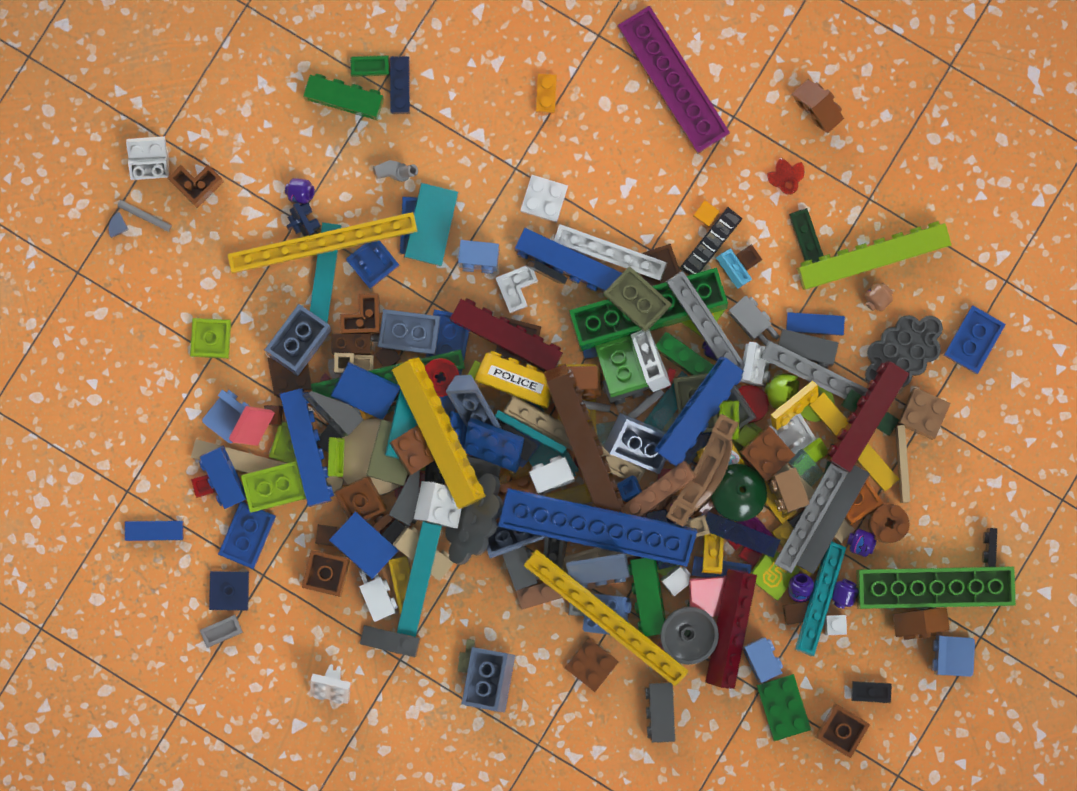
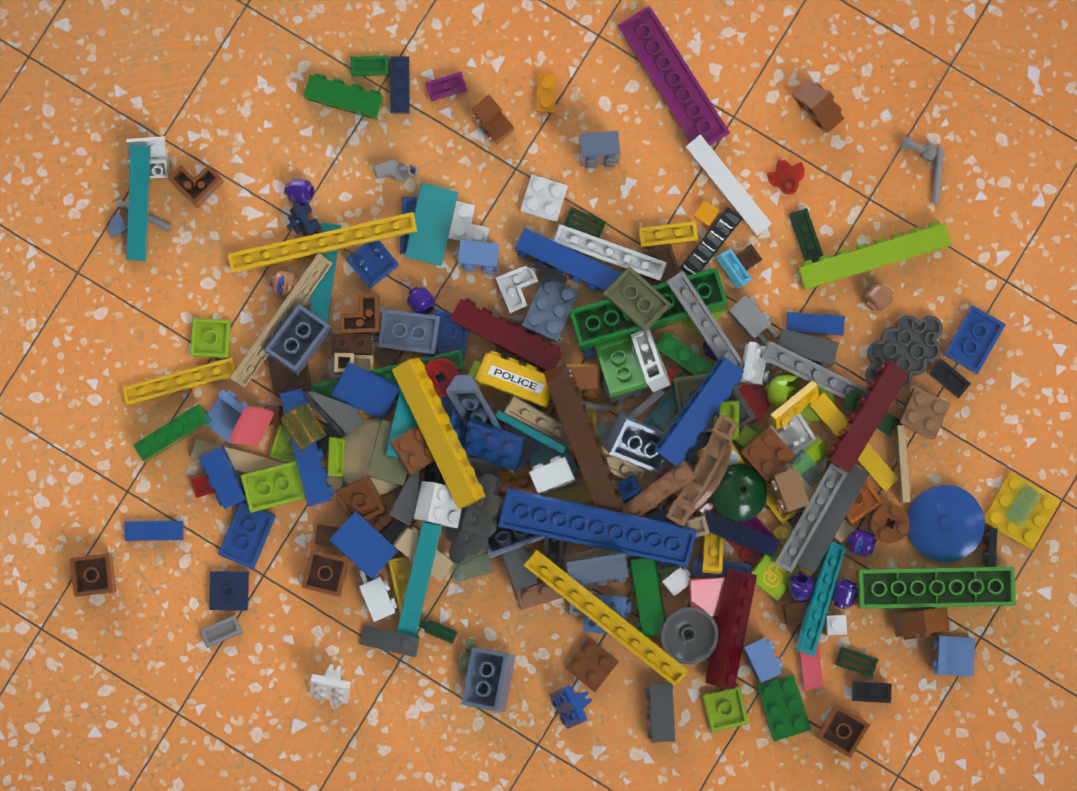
none -> dark orange brick [70,553,116,597]
none -> yellow tile [121,357,236,406]
none -> teal tile [126,145,151,261]
none -> green brick [133,404,212,461]
none -> tan tile [230,253,333,388]
none -> nougat head [270,271,299,297]
none -> clear yellow panel [281,403,326,451]
none -> dark purple head [407,287,435,315]
none -> dark green cylinder [419,619,458,644]
none -> magenta plate [425,72,467,102]
none -> white plate [448,201,490,242]
none -> clear light blue tile [452,554,494,582]
none -> dark orange brick [471,95,514,144]
none -> sand blue plate [522,277,579,343]
none -> blue plate [550,685,592,729]
none -> dark green tile [564,207,606,238]
none -> sand blue brick [579,131,620,169]
none -> yellow plate [639,221,698,248]
none -> white tile [685,134,772,236]
none -> lime tile [702,686,749,733]
none -> coral tile [797,632,824,690]
none -> dark green tile [835,647,879,678]
none -> light grey bar [901,137,937,161]
none -> blue dish [908,485,985,562]
none -> black plate [929,359,971,398]
none -> light grey bar [932,146,944,204]
none -> yellow plate [984,472,1061,551]
none -> clear light blue tile [1005,484,1042,527]

